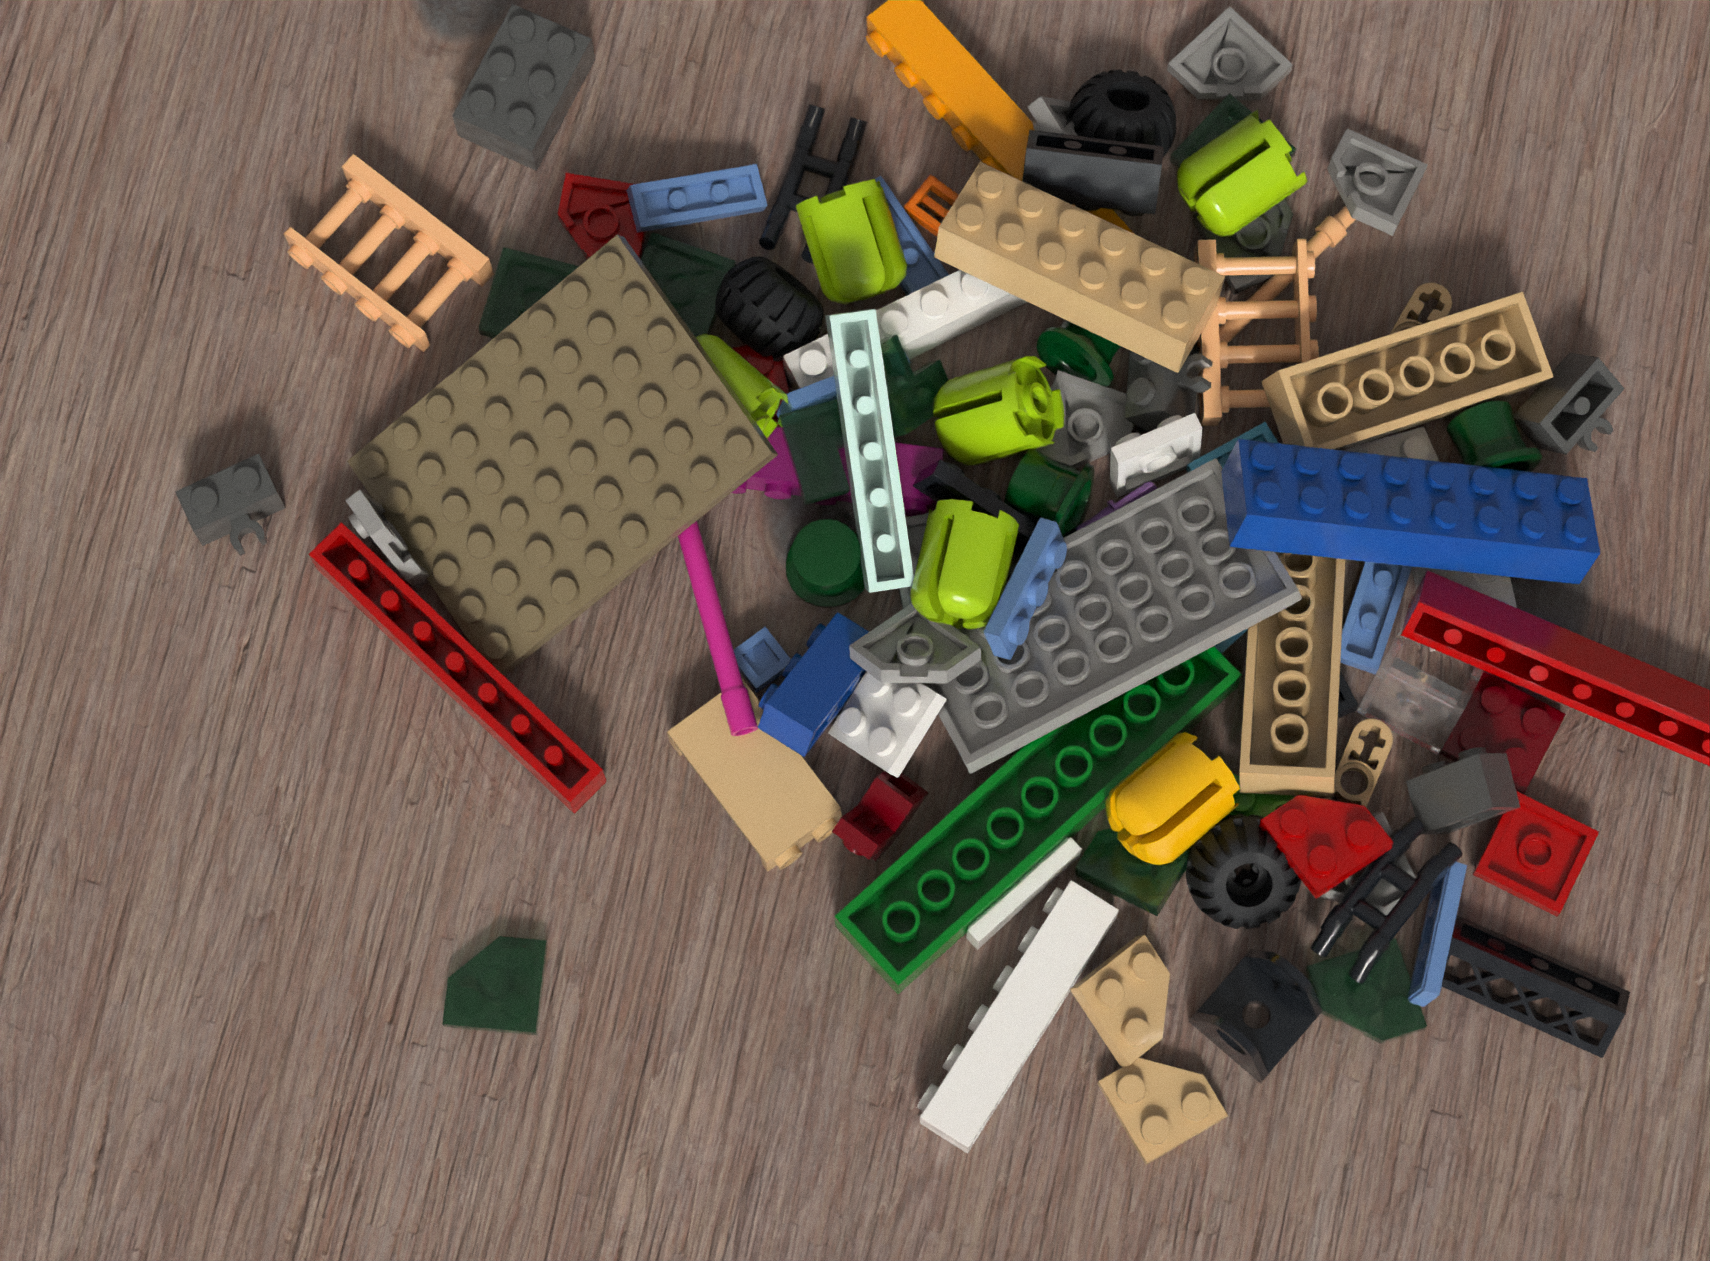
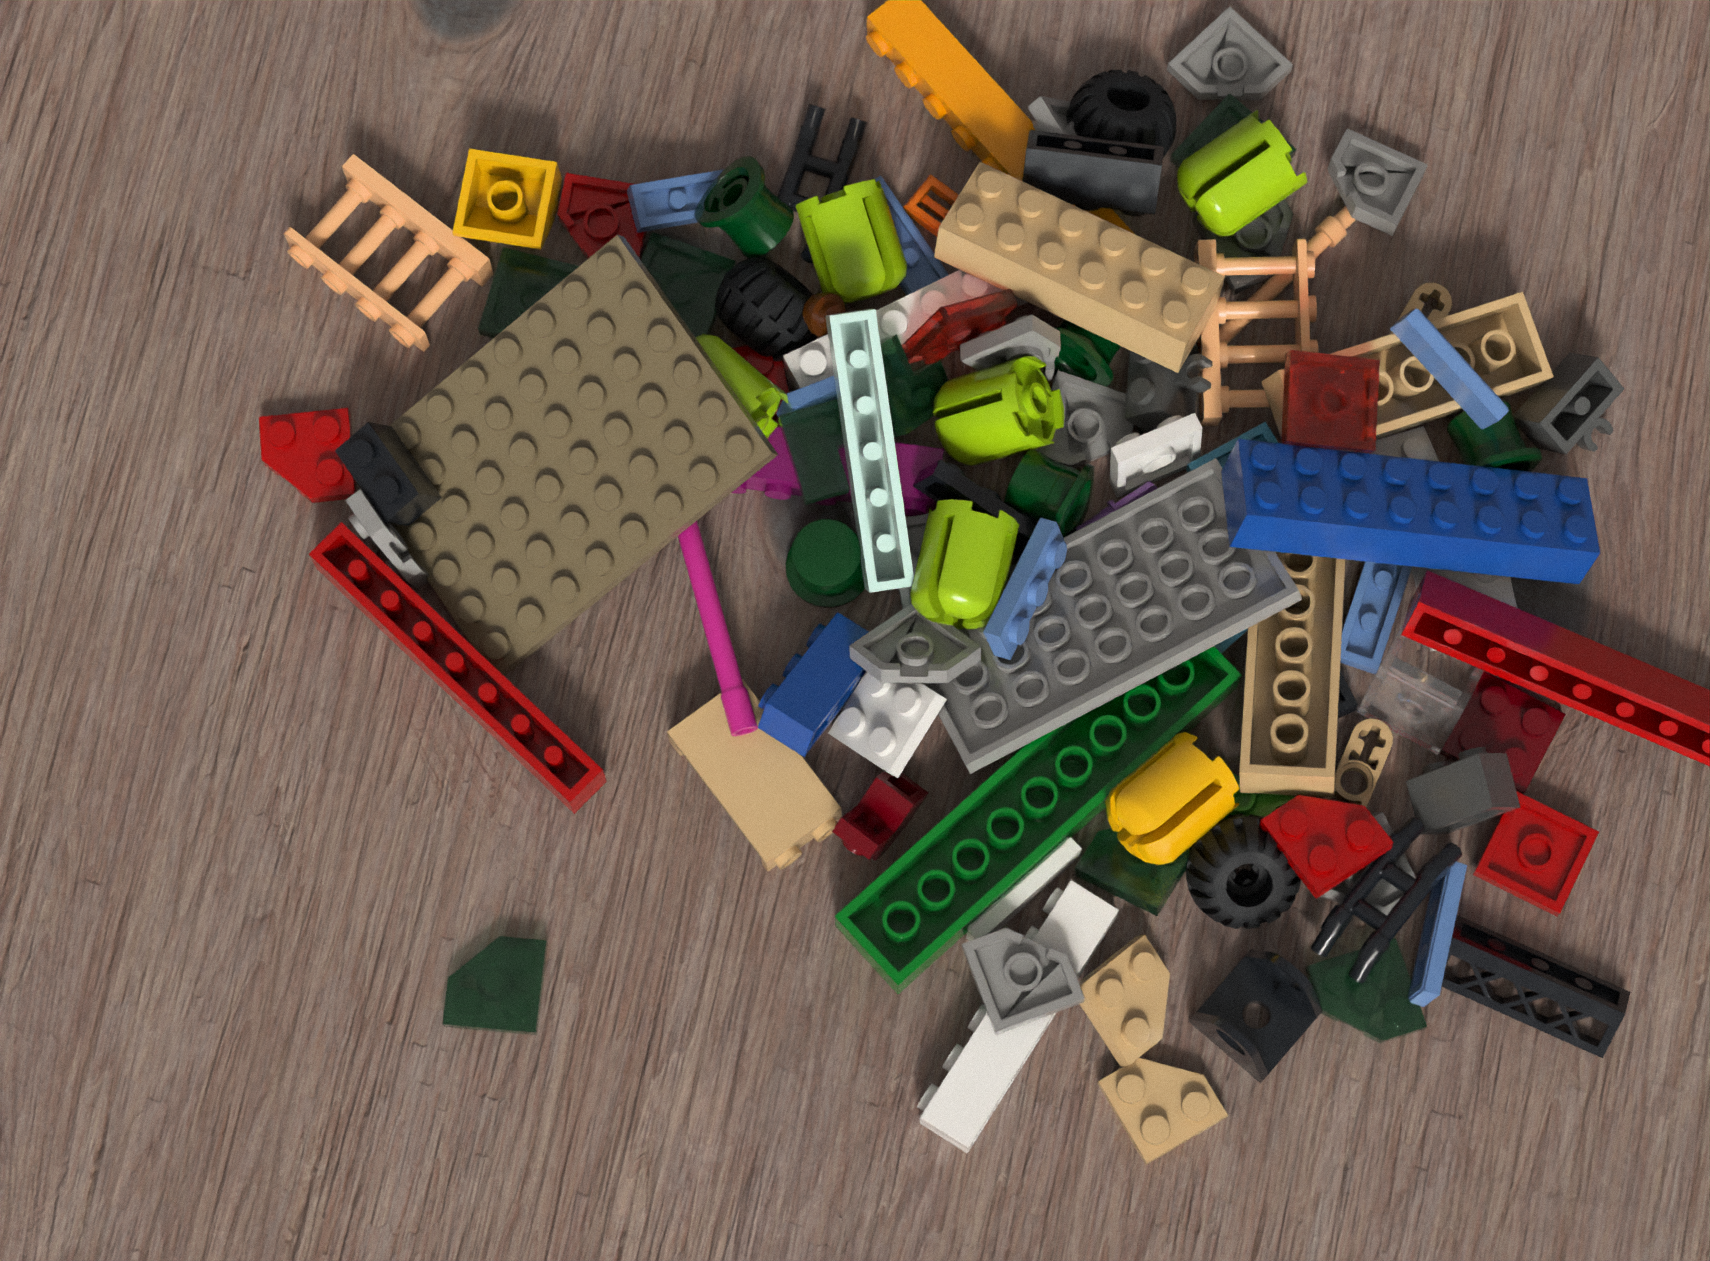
dark grey brick [175,453,285,555] -> none
dark grey brick [452,4,595,171] -> none
medium blue plate [734,626,791,693] -> none
none -> red plate [259,408,357,503]
none -> black brick [335,422,442,526]
none -> yellow slope [452,149,562,249]
none -> dark green piece [694,156,794,258]
none -> reddish brown plate [803,292,845,337]
none -> clear red plate [898,289,1018,365]
none -> light grey plate [960,314,1061,381]
none -> light grey plate [962,928,1085,1035]
none -> clear red plate [1281,350,1380,454]
none -> medium blue tile [1390,308,1509,430]

